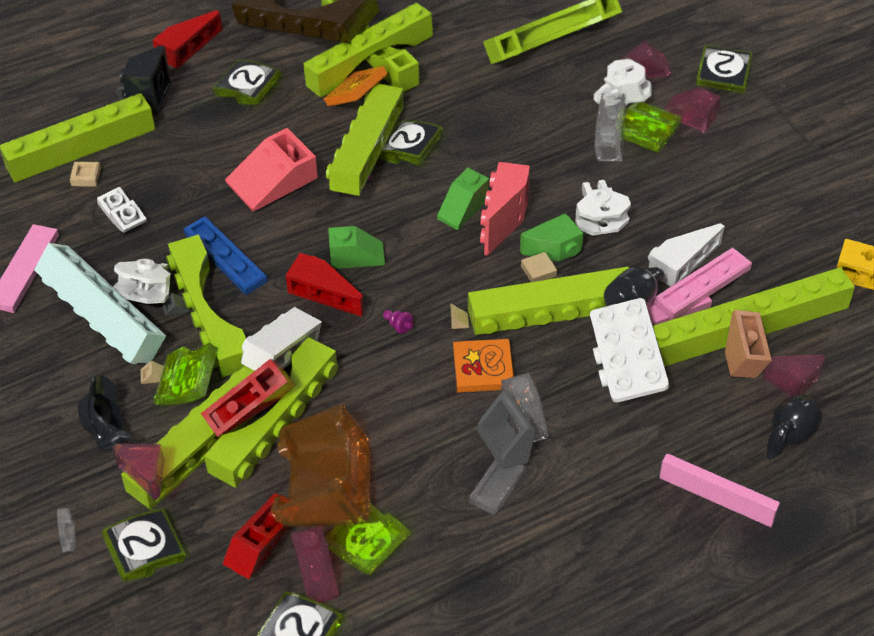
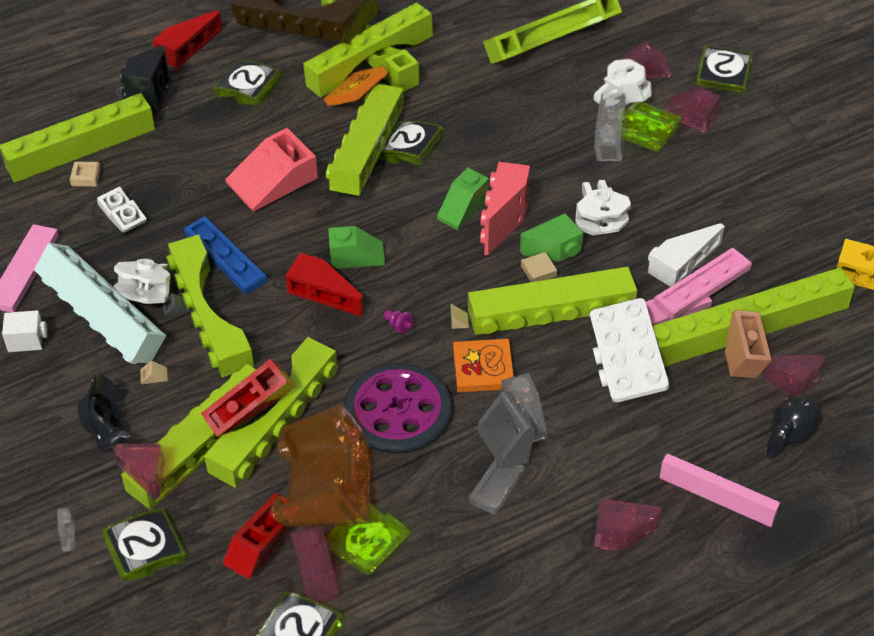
clear neon green slope [153,343,218,405] -> none
white brick [241,307,322,371] -> none
black hair [603,267,664,307] -> none
none -> white brick [2,311,47,352]
none -> magenta wedge [343,363,453,454]
none -> clear pink slope [594,499,661,551]

